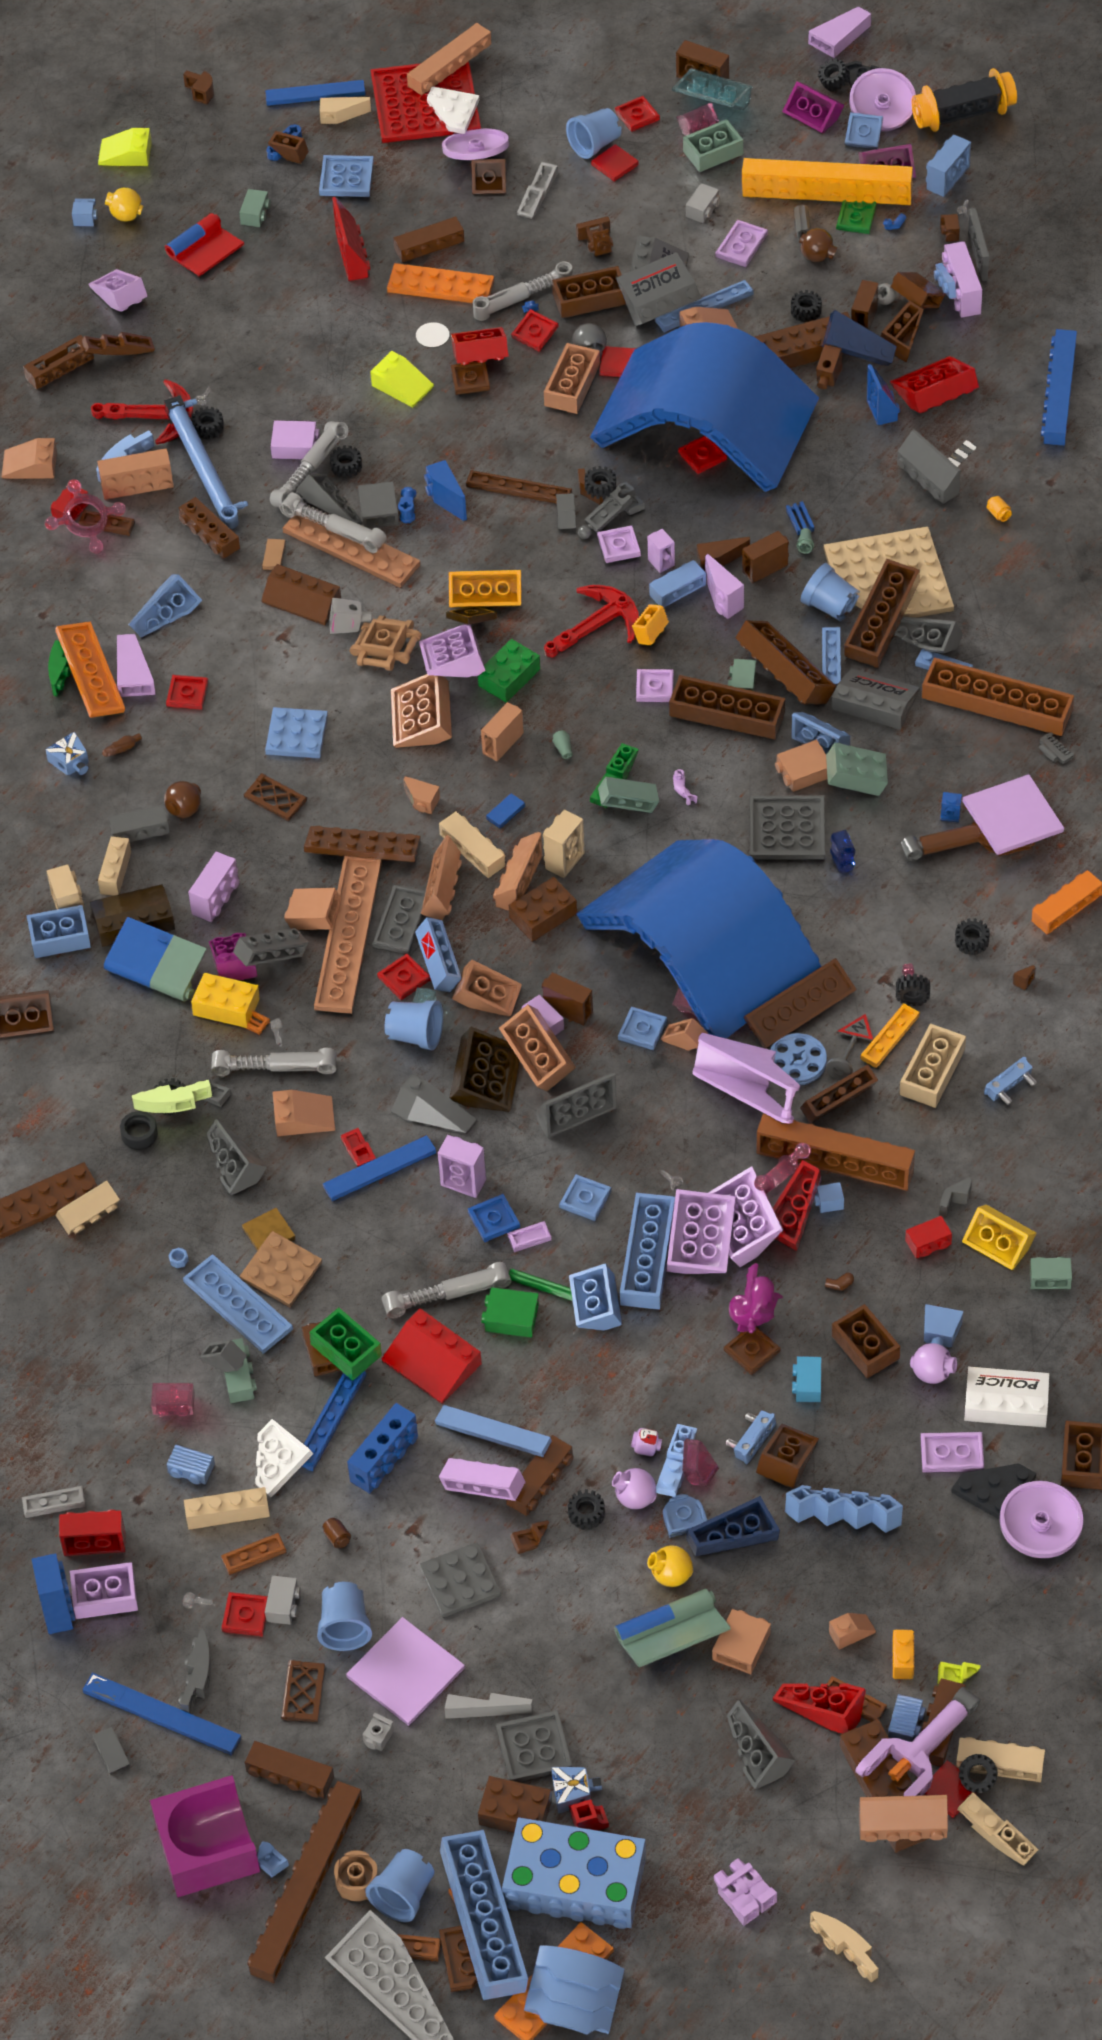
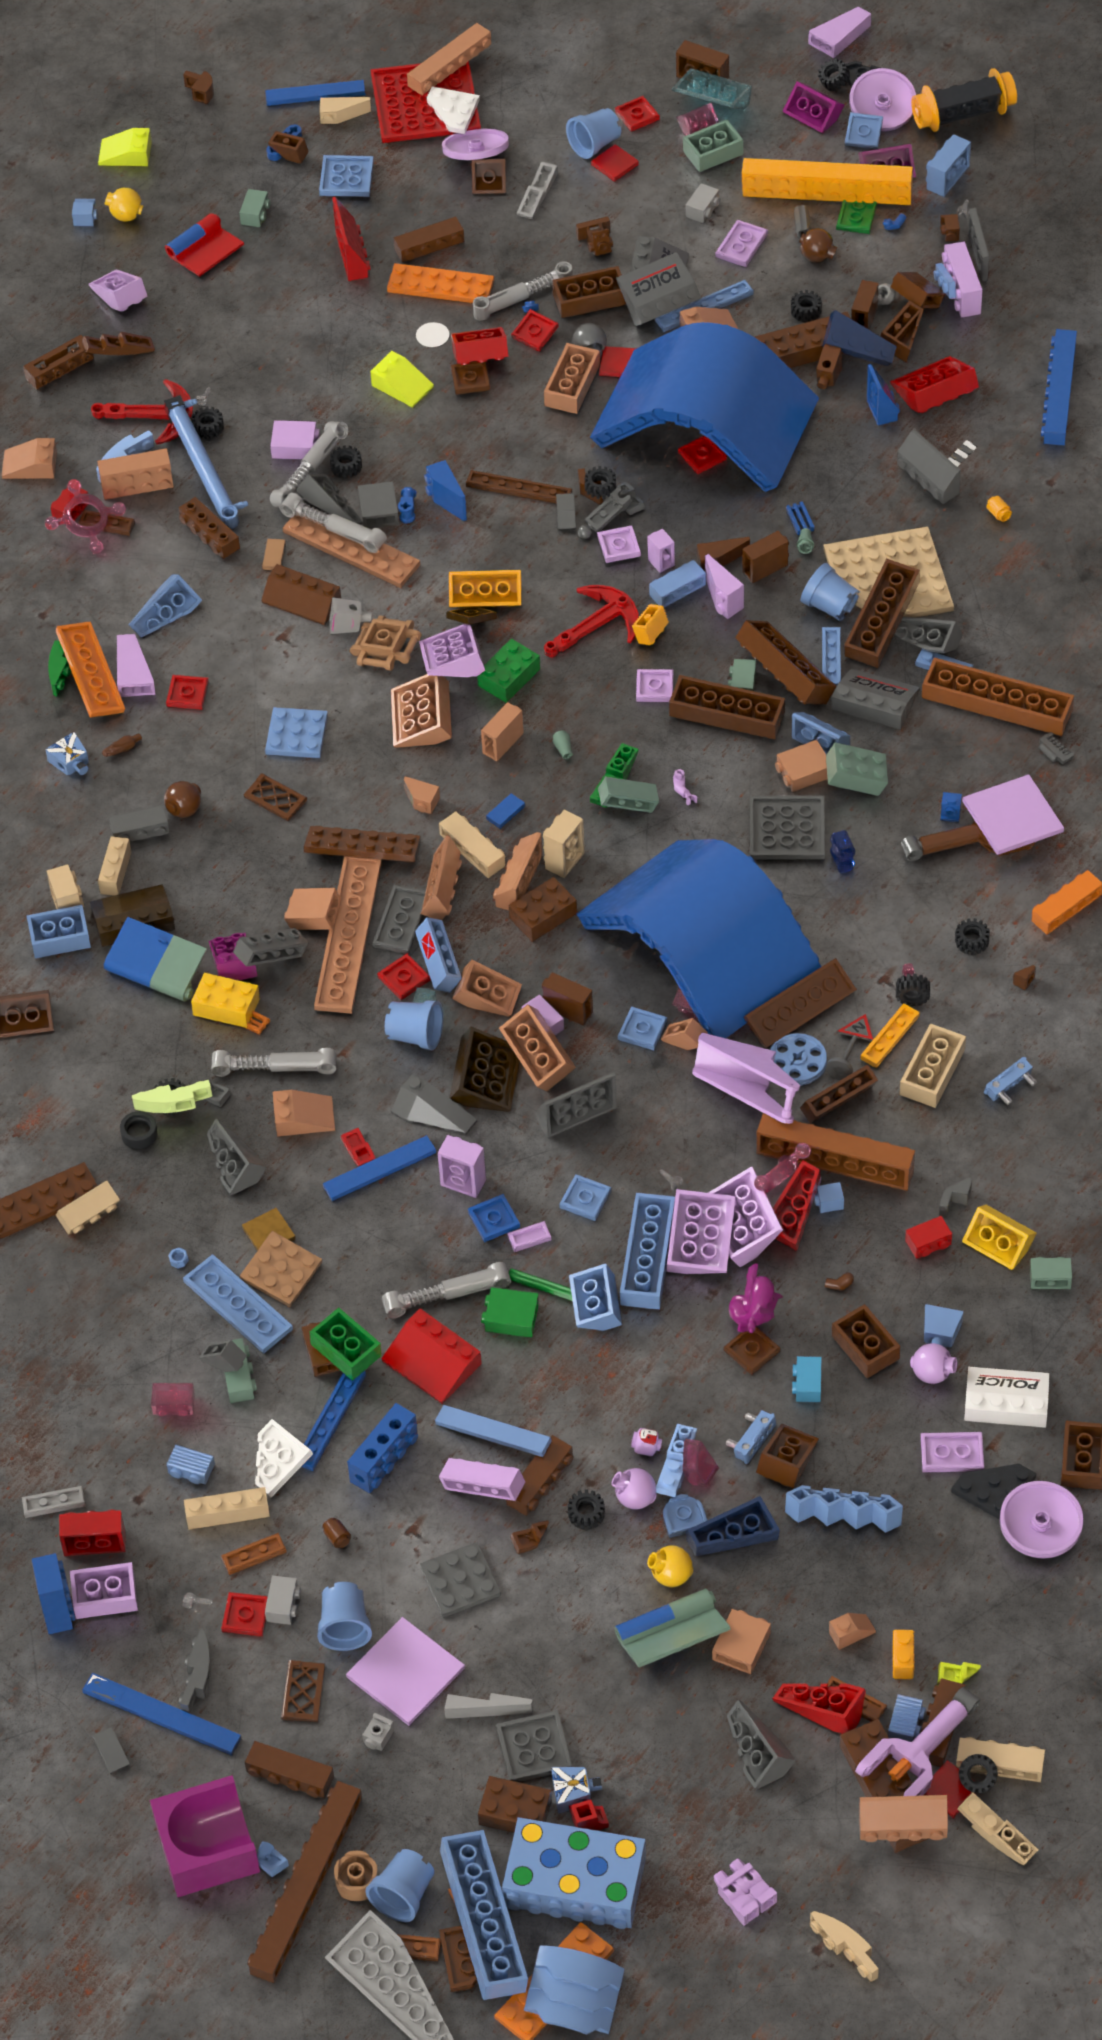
lavender brick [188,852,239,922] -> none
clear hand [270,1018,283,1045] -> none

